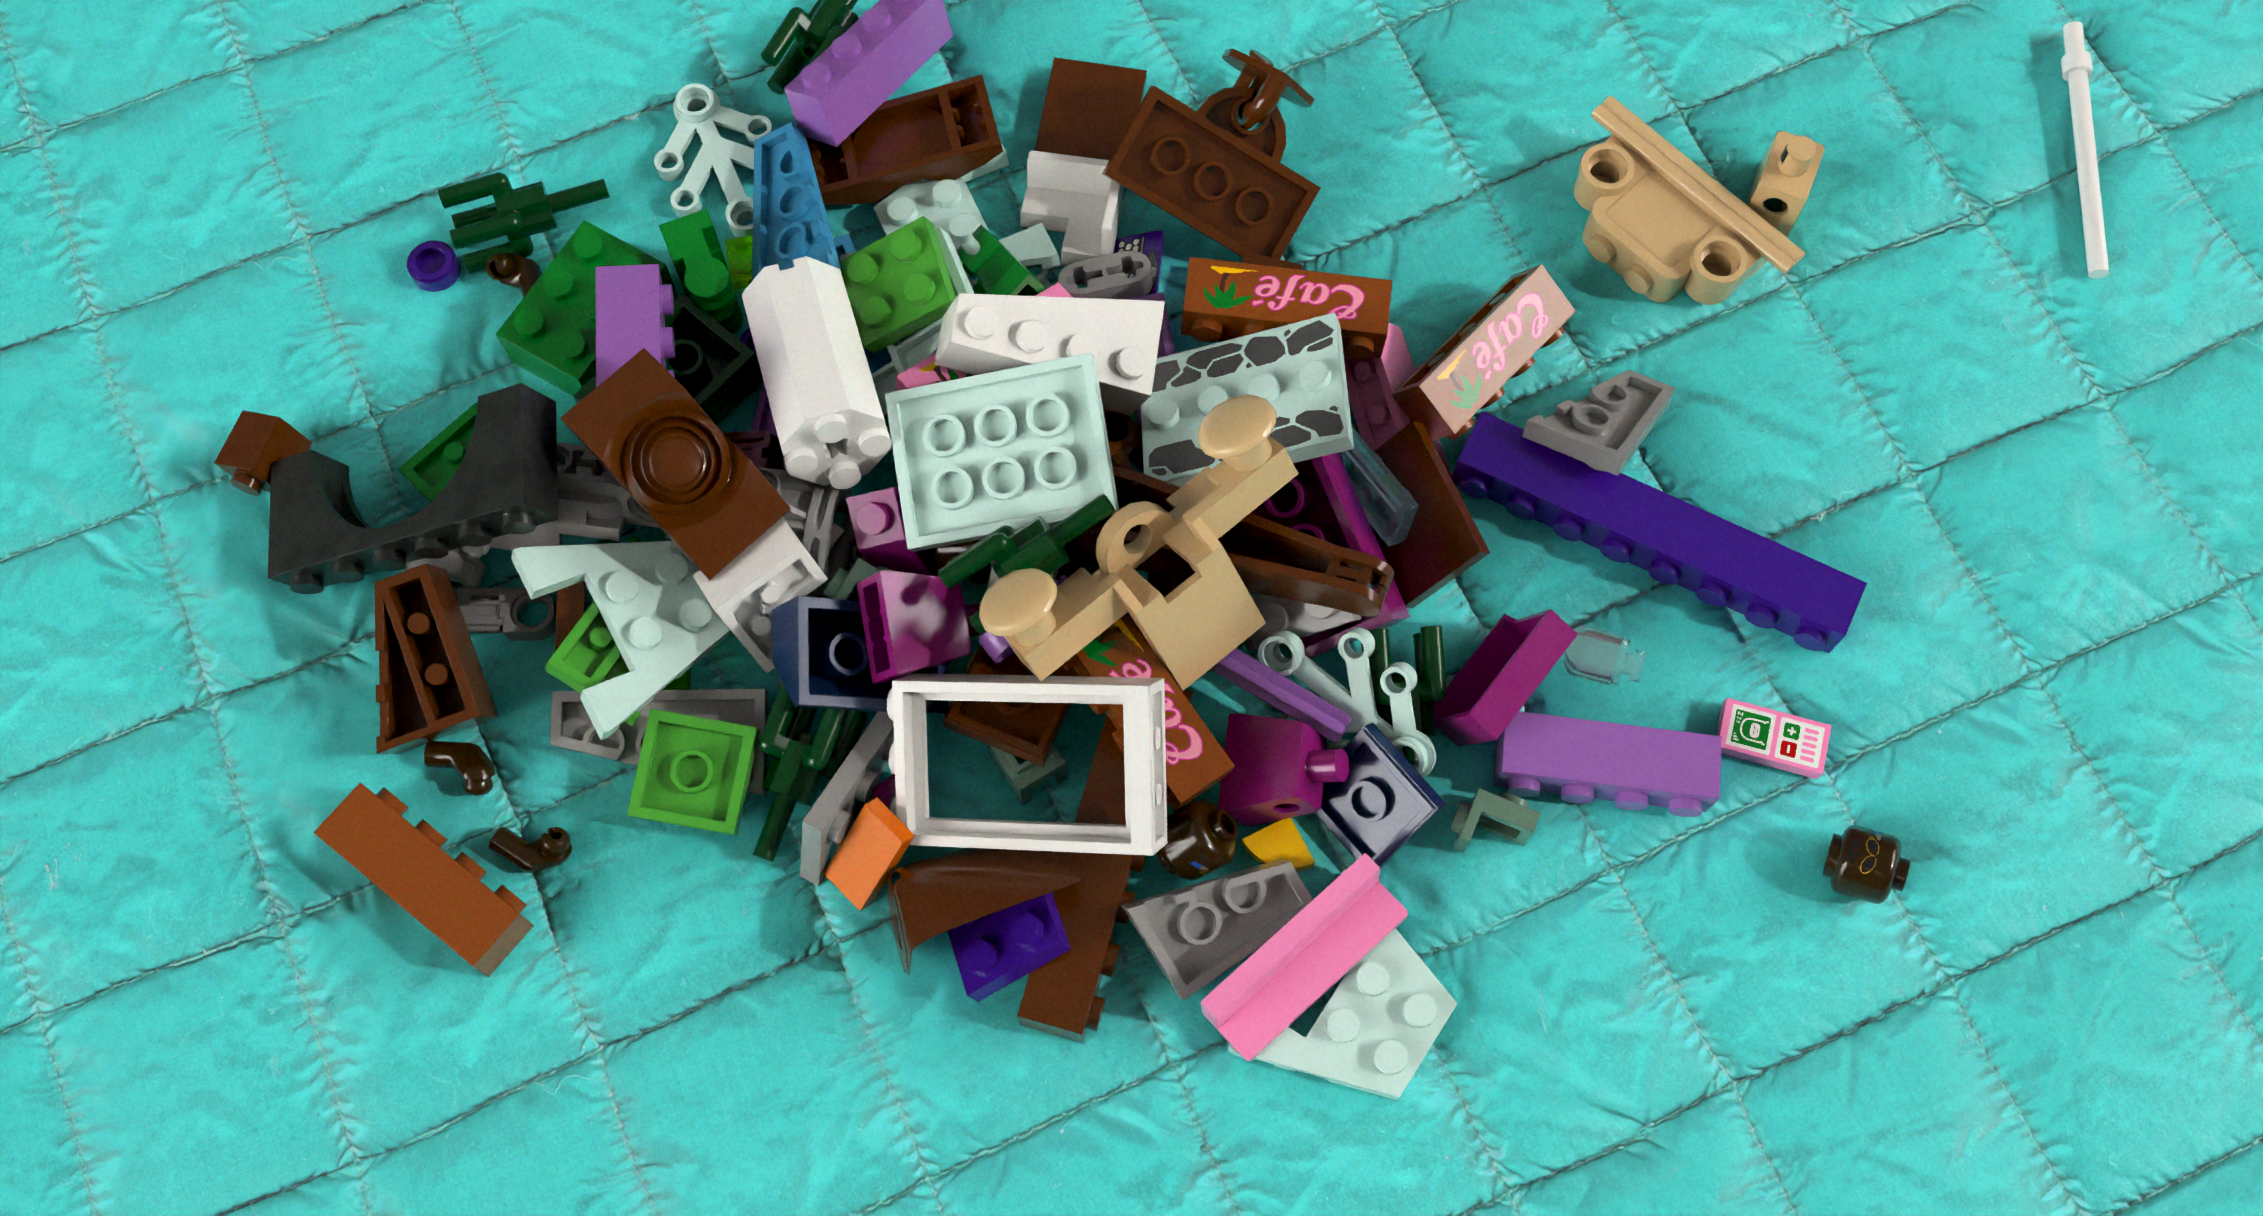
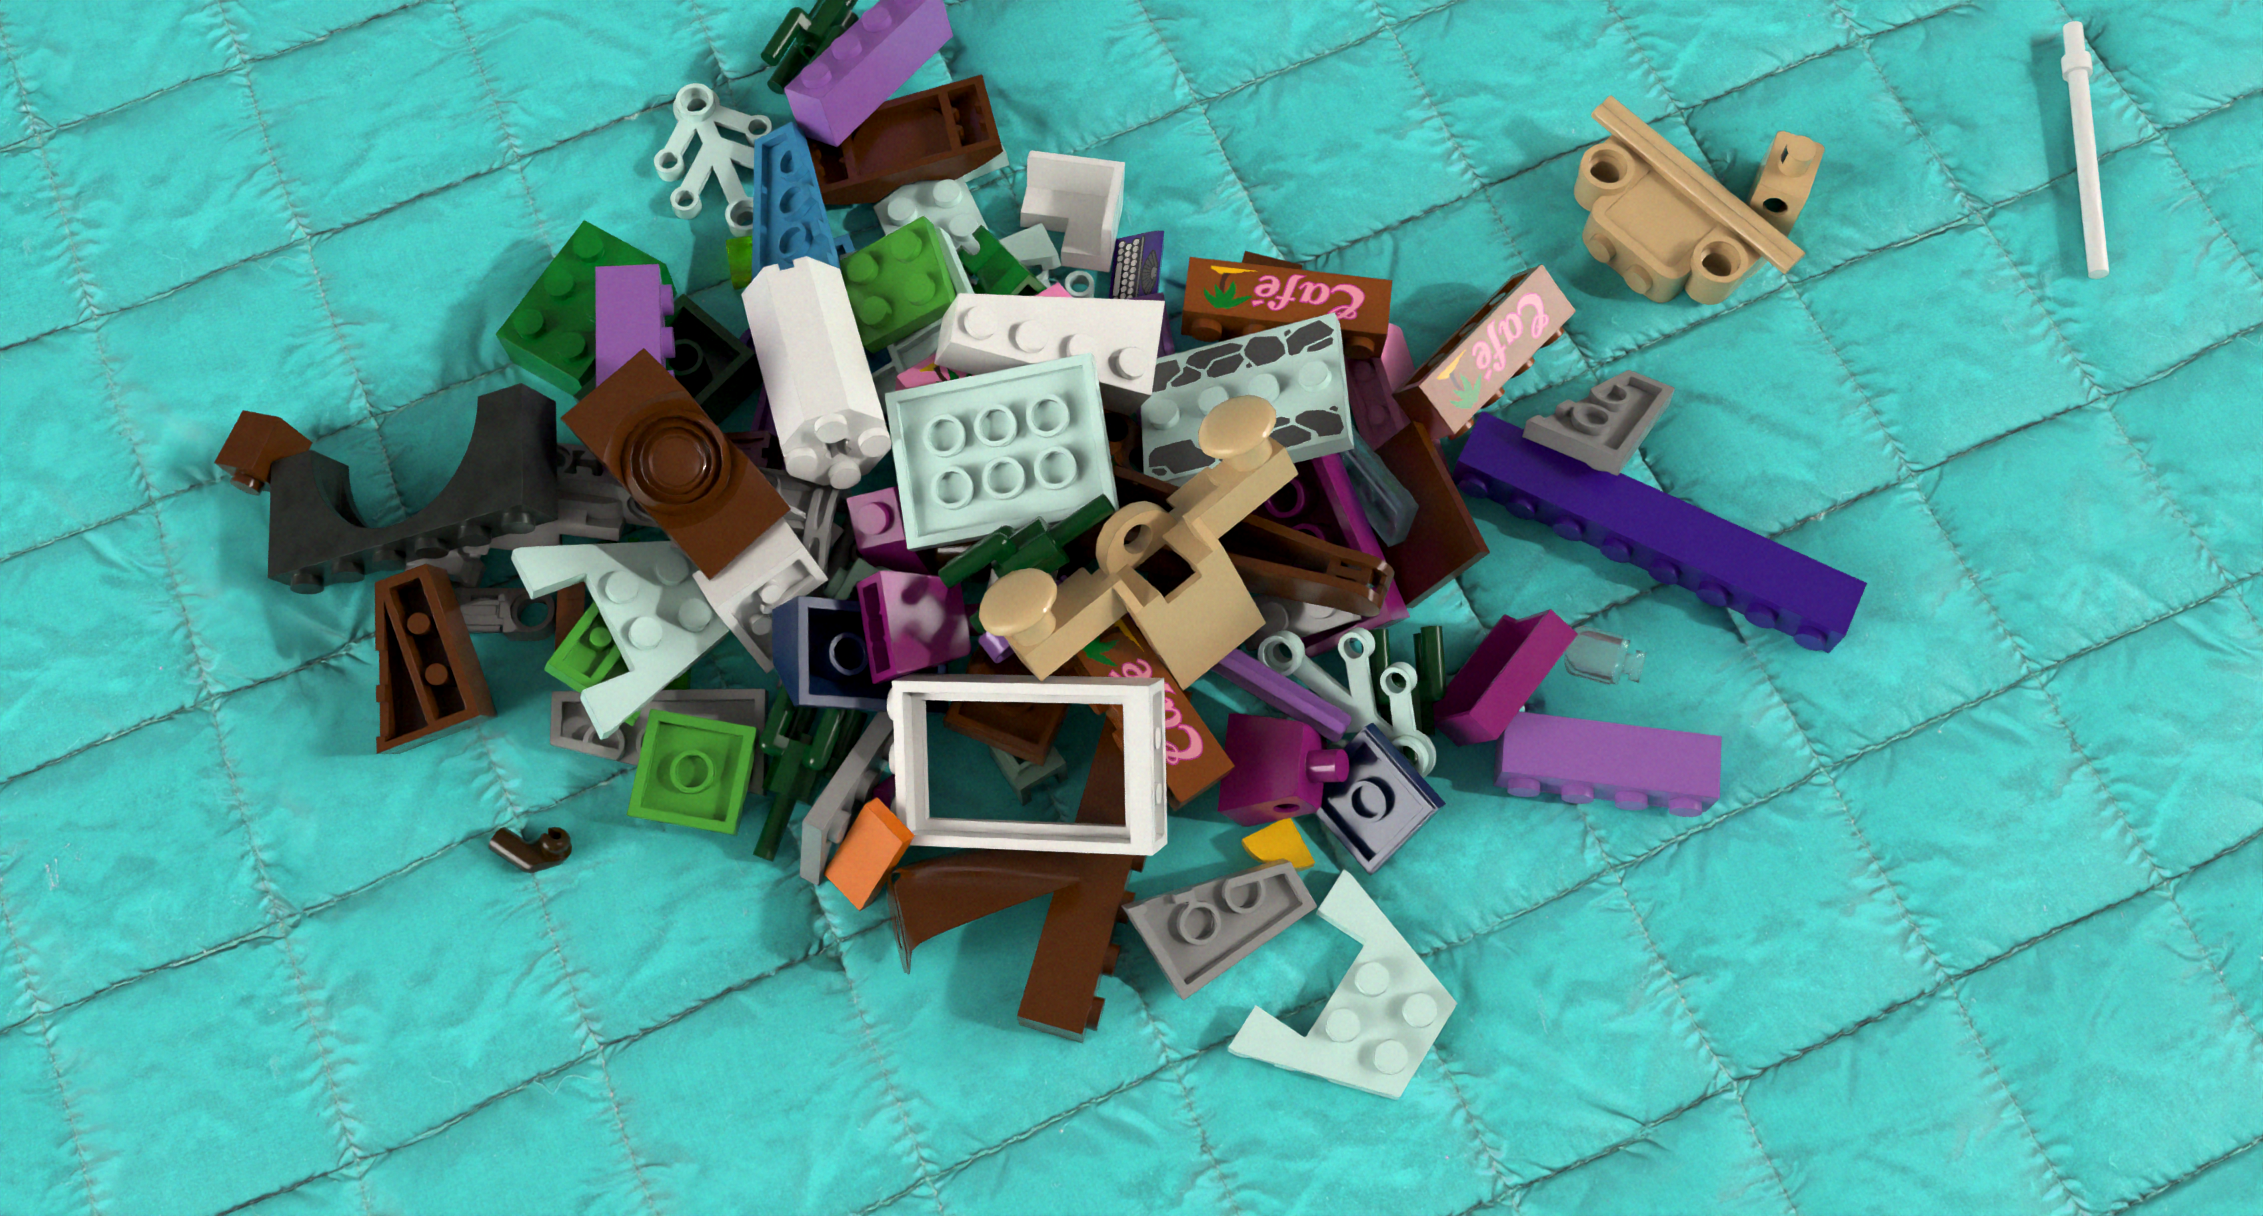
dark orange brick [313,782,534,977] -> none
green plate [398,402,477,503] -> none
dark purple tile [407,240,461,292] -> none
dark brown arm [424,741,495,796] -> none
dark green plant [438,172,610,274] -> none
dark brown arm [486,252,542,298] -> none
green legs [659,209,743,334] -> none
dark purple plate [947,892,1071,1002] -> none
reddish brown tile [1034,57,1147,200] -> none
light grey beam [1058,250,1153,299] -> none
reddish brown plate [1102,48,1321,259] -> none
dark brown head [1156,800,1238,881] -> none
bright pink panel [1200,853,1408,1061] -> none
sand green bracket [1449,788,1541,853] -> none
tile [1716,698,1832,779] -> none
dark brown head [1823,825,1911,904] -> none

